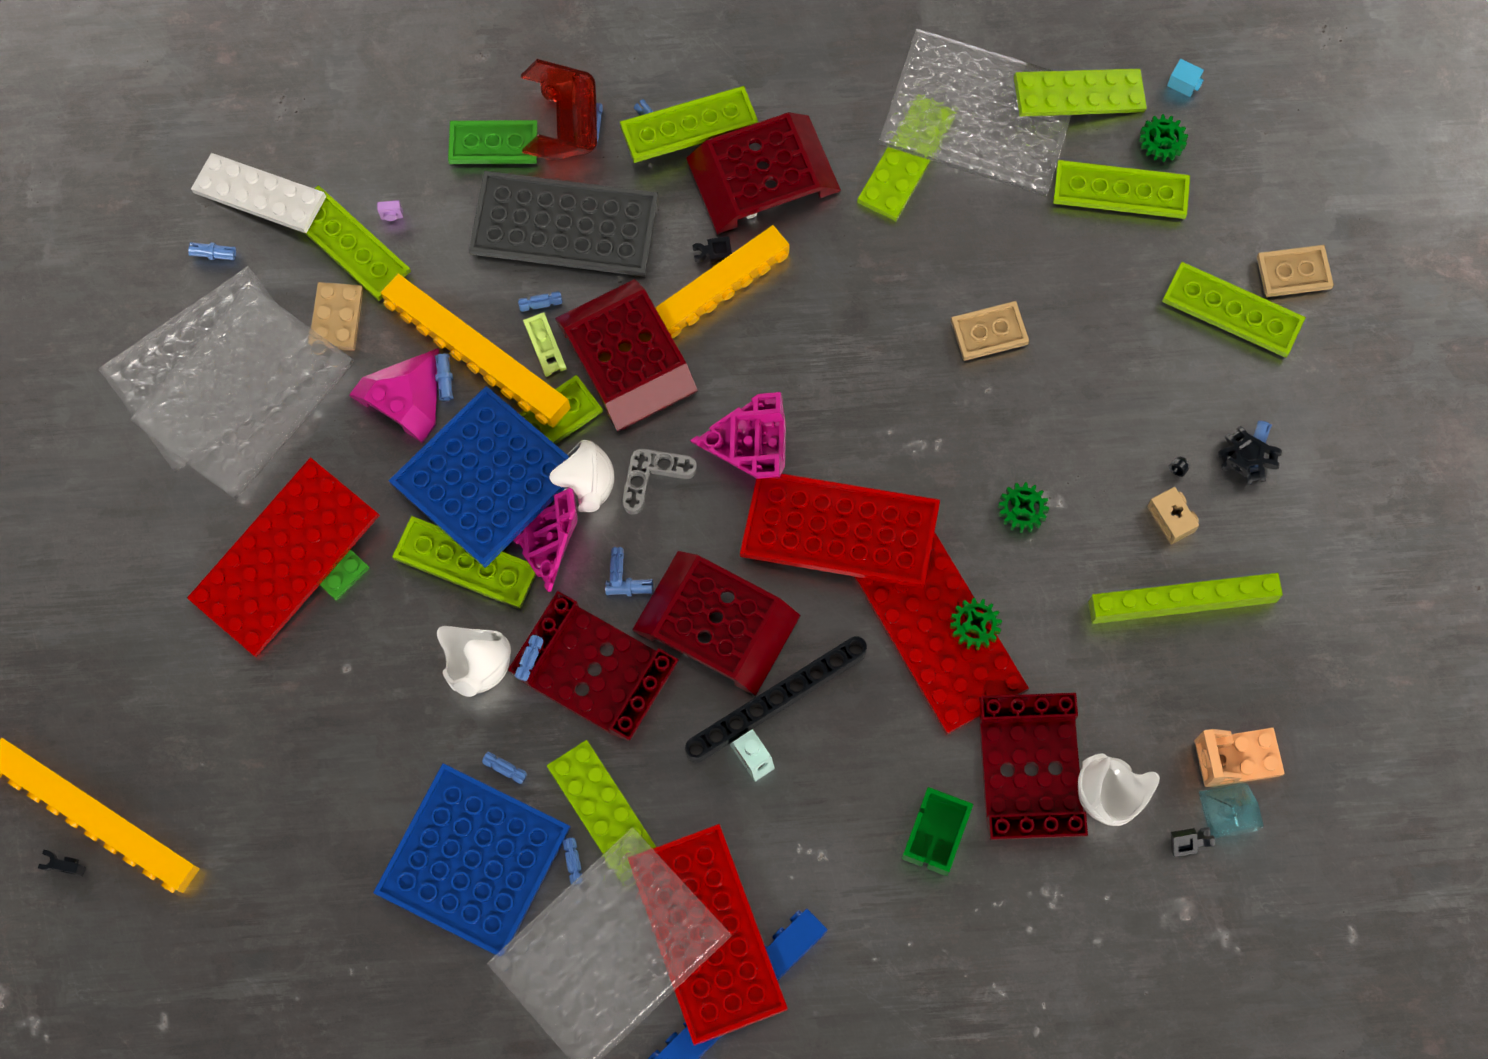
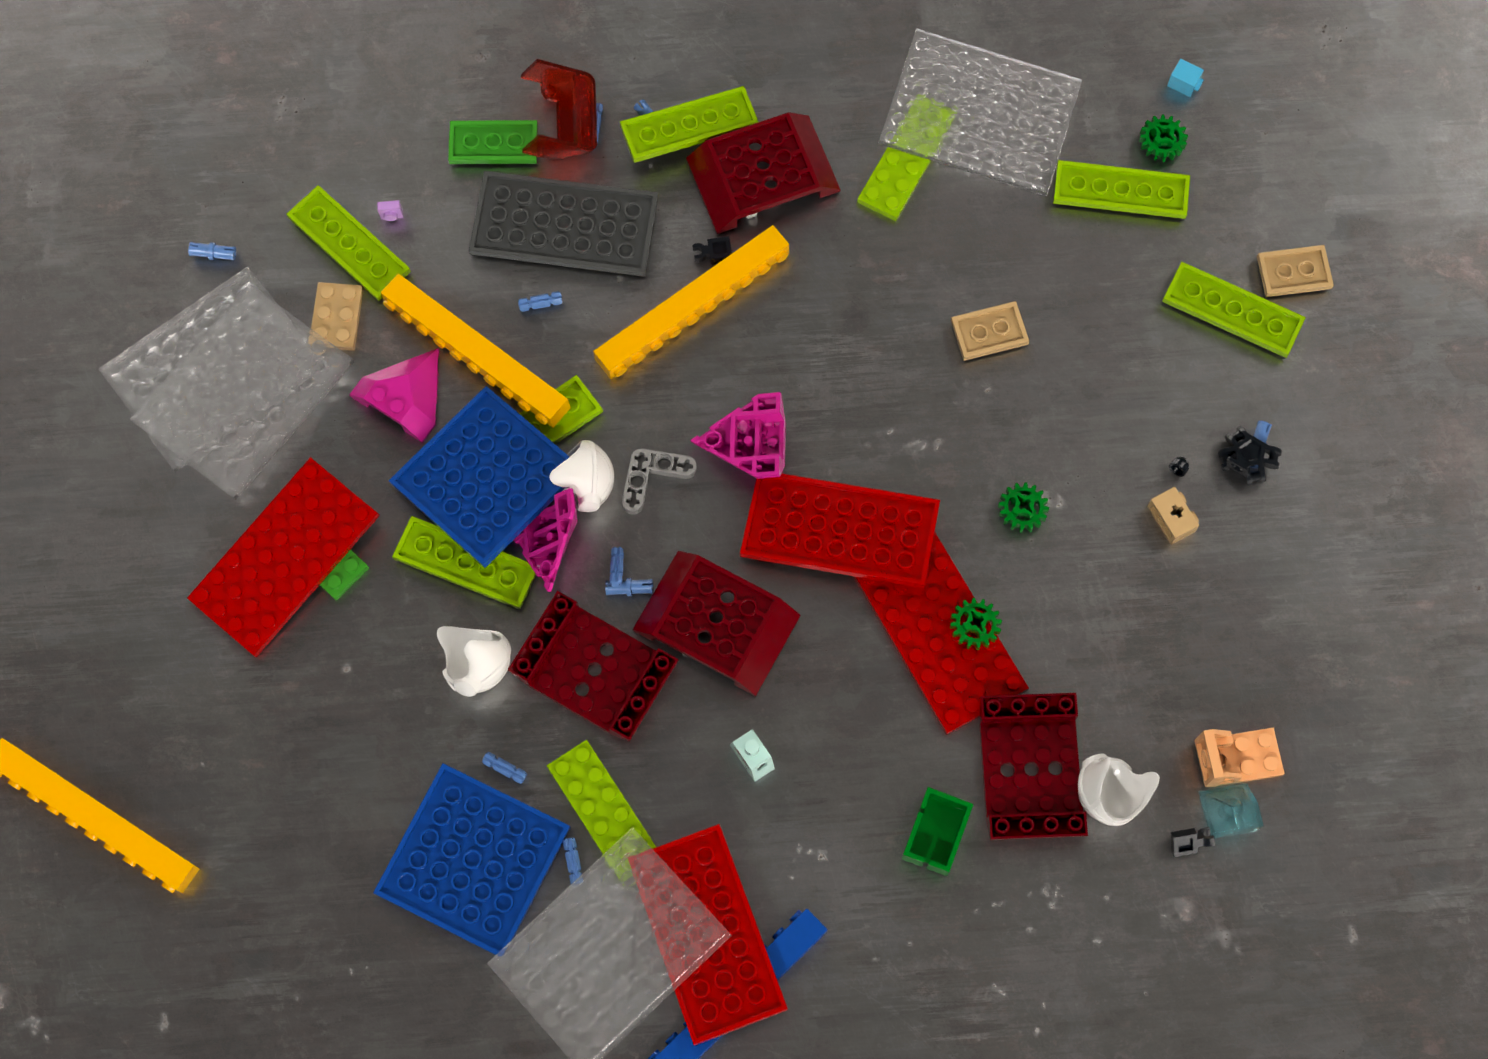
black plate [38,849,86,877] -> none
white plate [191,153,326,233] -> none
medium blue pin [435,353,454,401] -> none
medium blue axle [515,635,543,681] -> none
yellowish green plate [523,312,567,377] -> none
dark red slope [555,279,698,432] -> none
black beam [685,636,867,762] -> none
lime plate [1014,69,1147,117] -> none
lime brick [1088,573,1283,624] -> none

